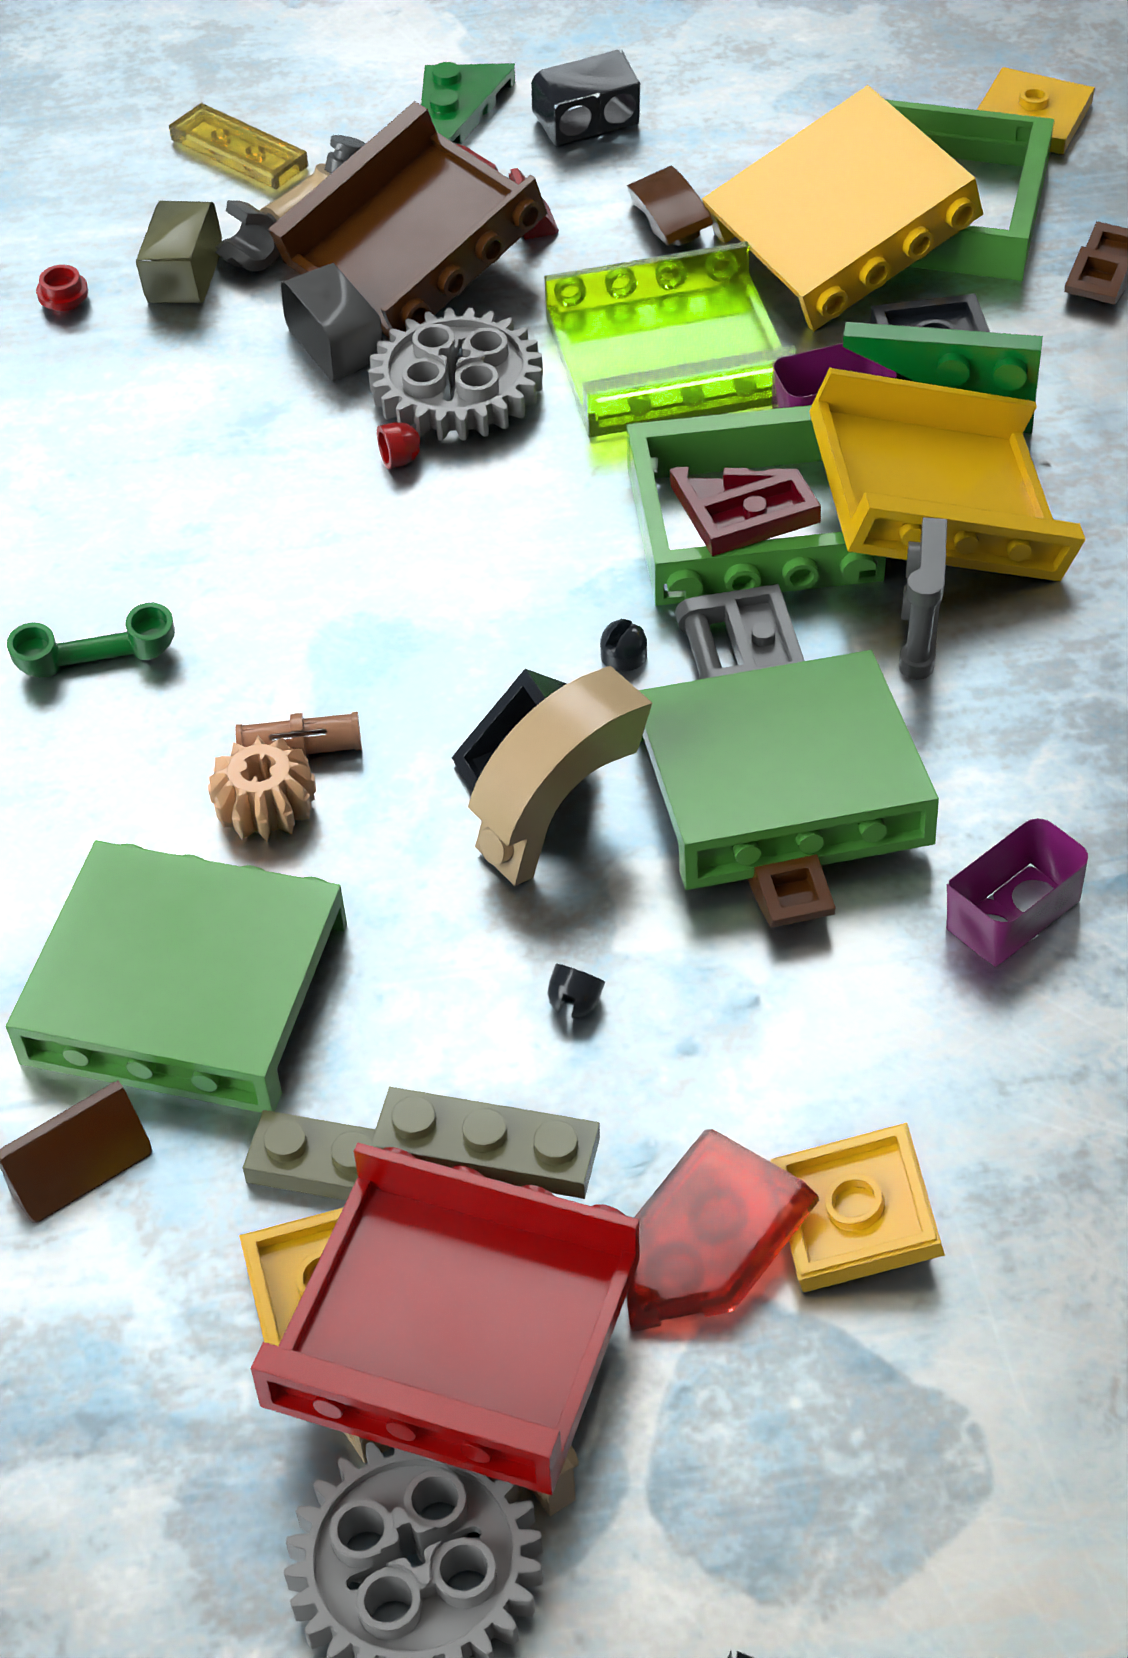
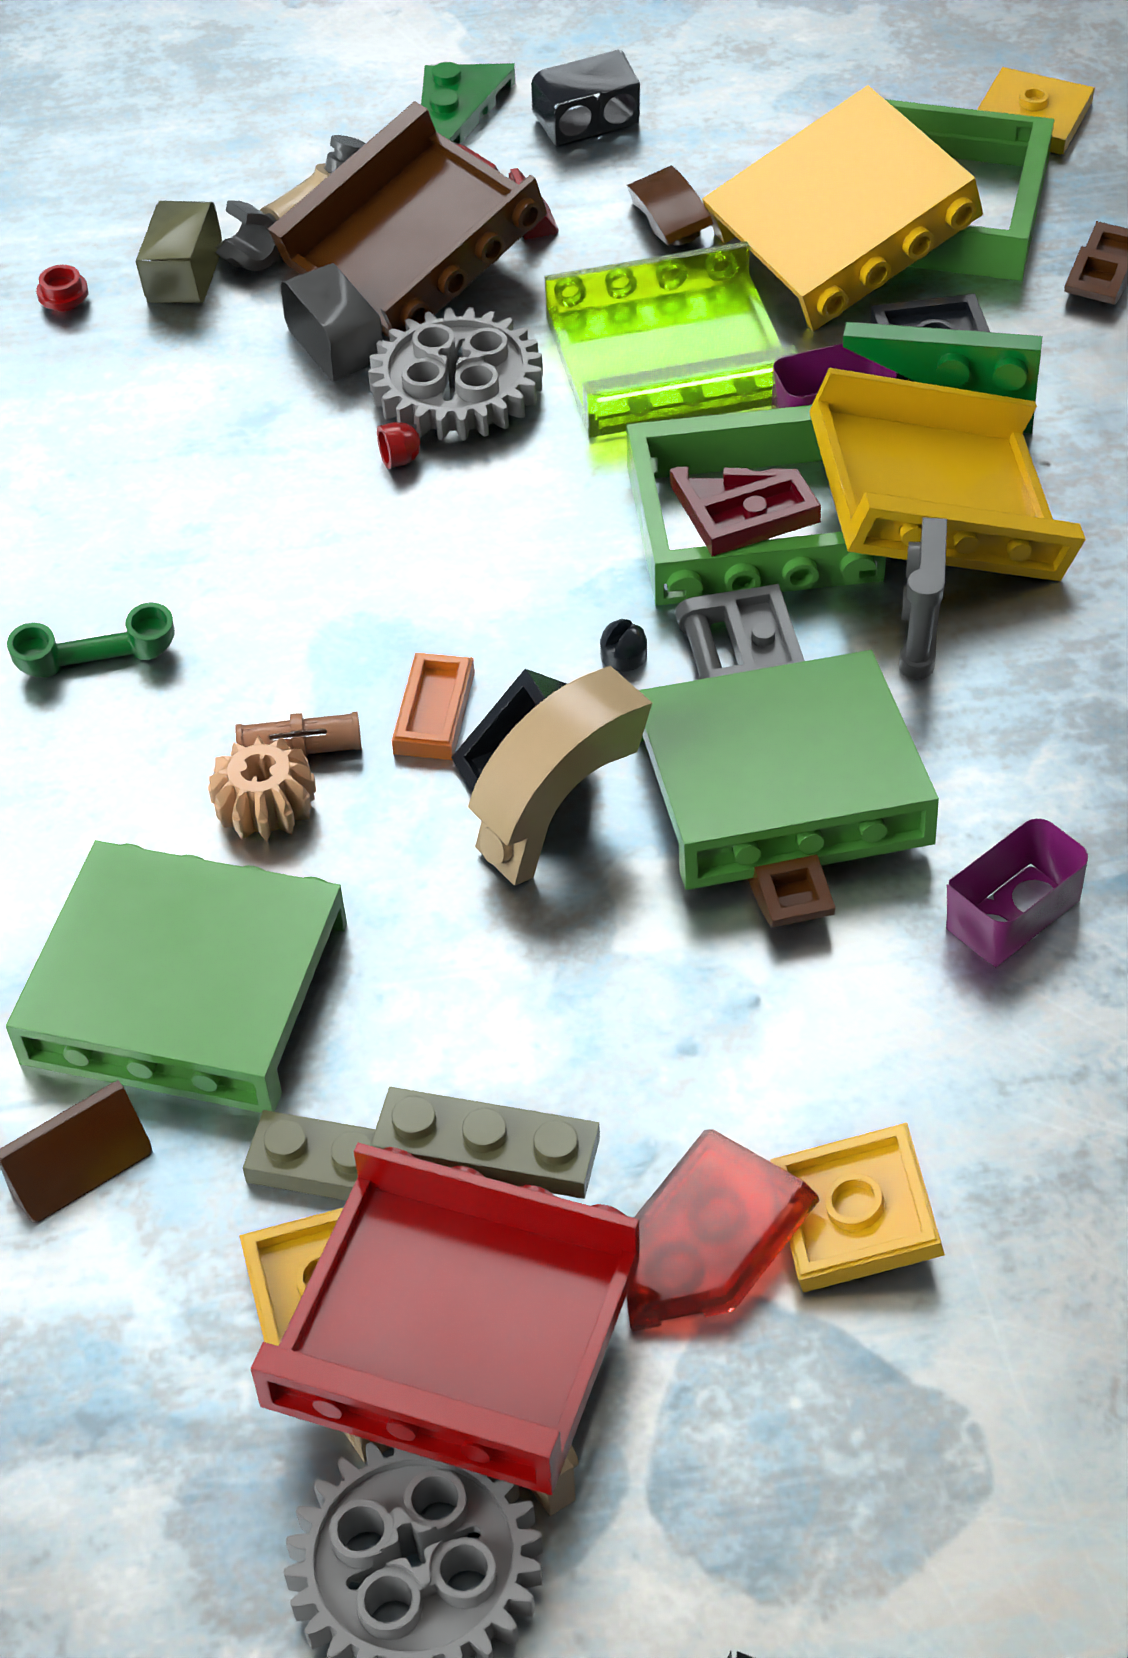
clear yellow tile [168,103,309,189] -> none
black hinge [547,963,605,1018] -> none
none -> orange tile [391,652,475,760]

